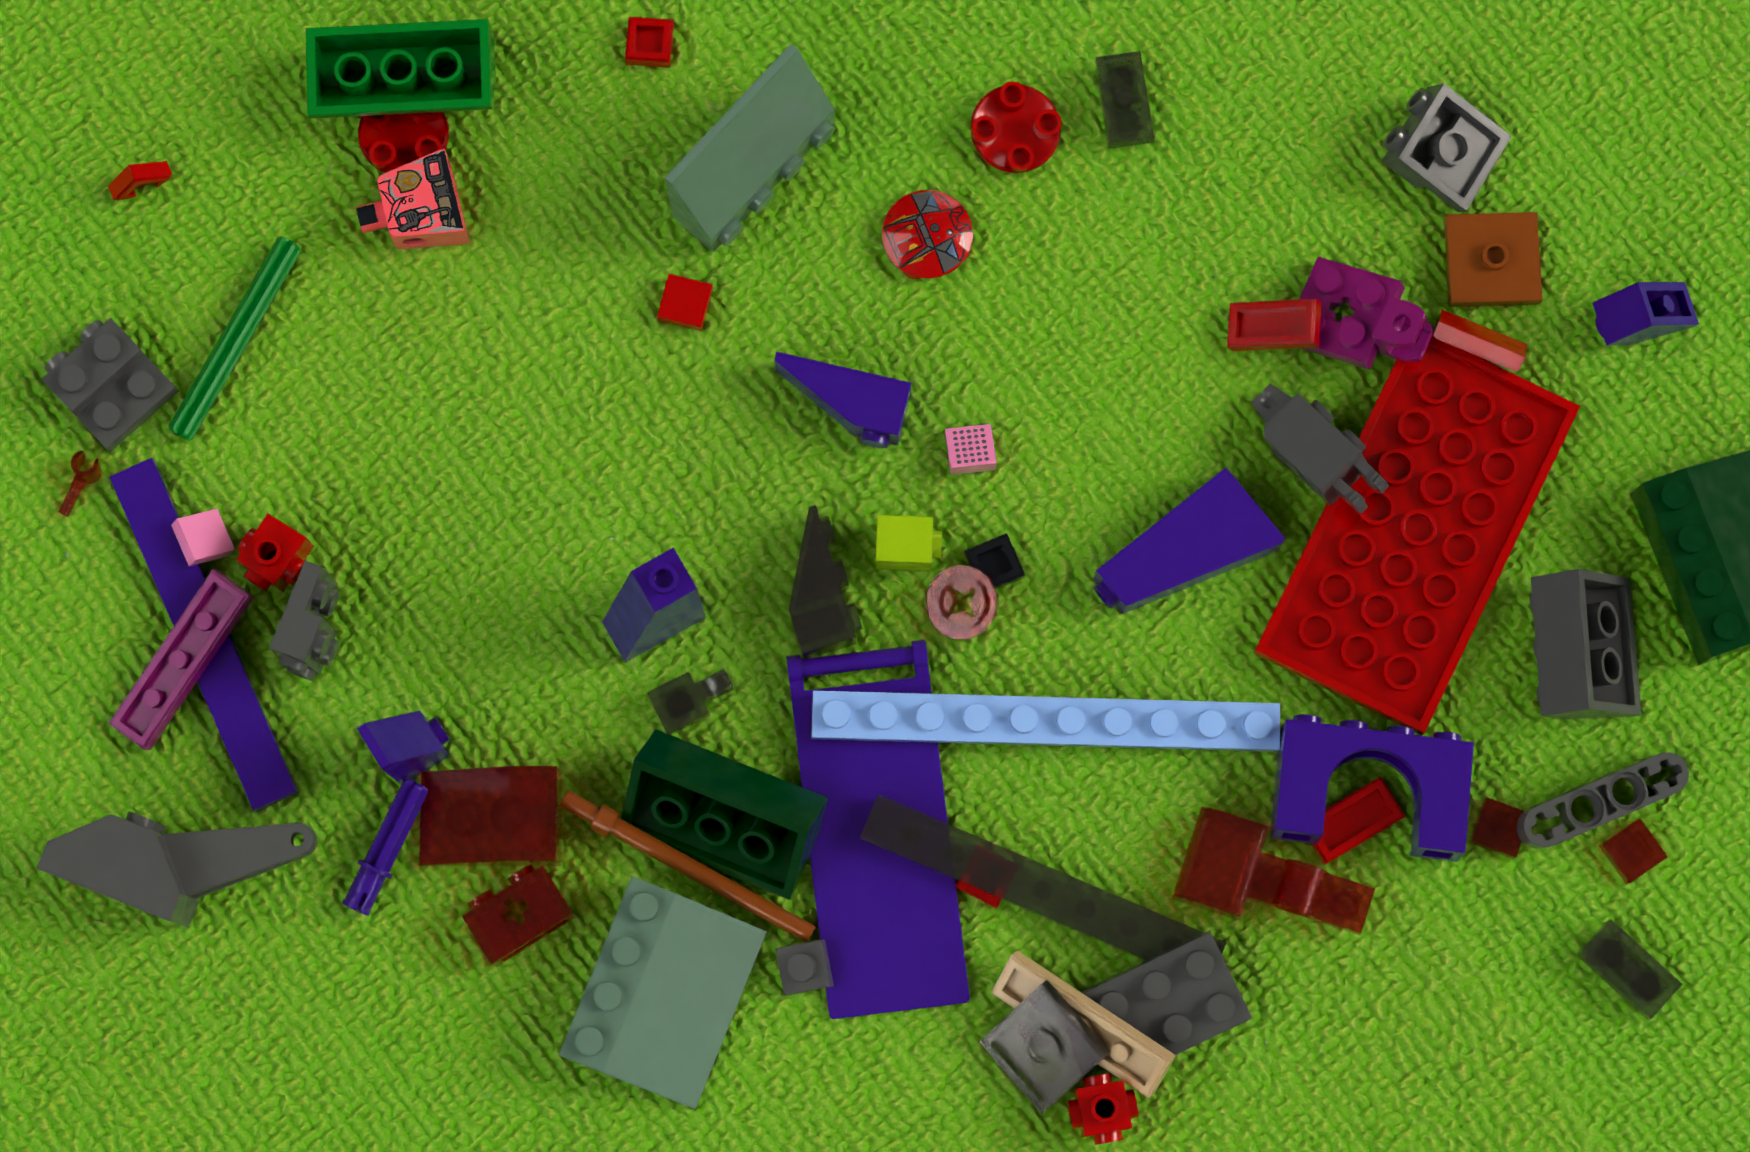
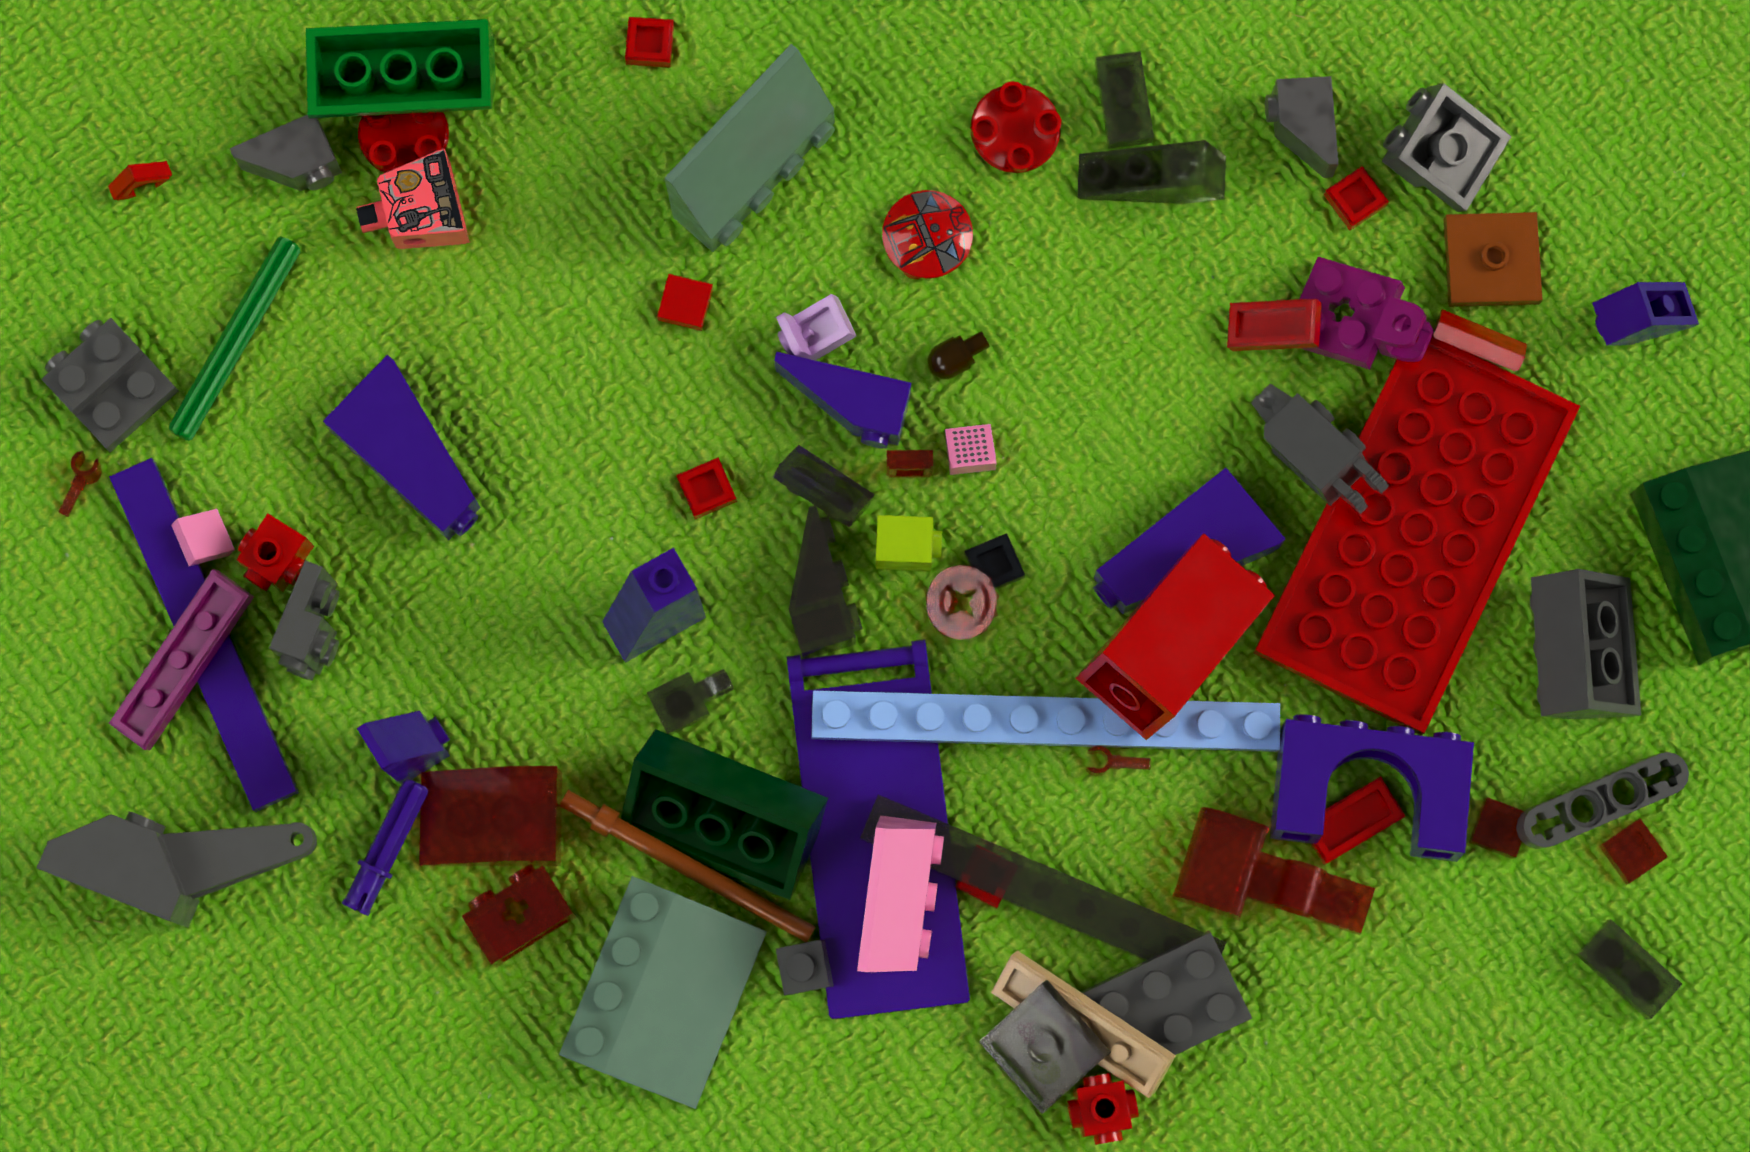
none -> flat silver slope [230,114,342,191]
none -> dark purple slope [323,355,481,541]
none -> red tile [676,457,737,520]
none -> clear smoke plate [773,445,875,528]
none -> lavender bracket [776,294,857,360]
none -> bright pink slope [857,815,944,972]
none -> clear red tile [887,450,933,478]
none -> dark brown cylinder [927,331,990,379]
none -> red slope [1075,533,1275,740]
none -> clear smoke slope [1078,140,1226,204]
none -> clear red hand [1086,746,1151,776]
none -> flat silver slope [1265,76,1338,178]
none -> red tile [1324,166,1389,231]

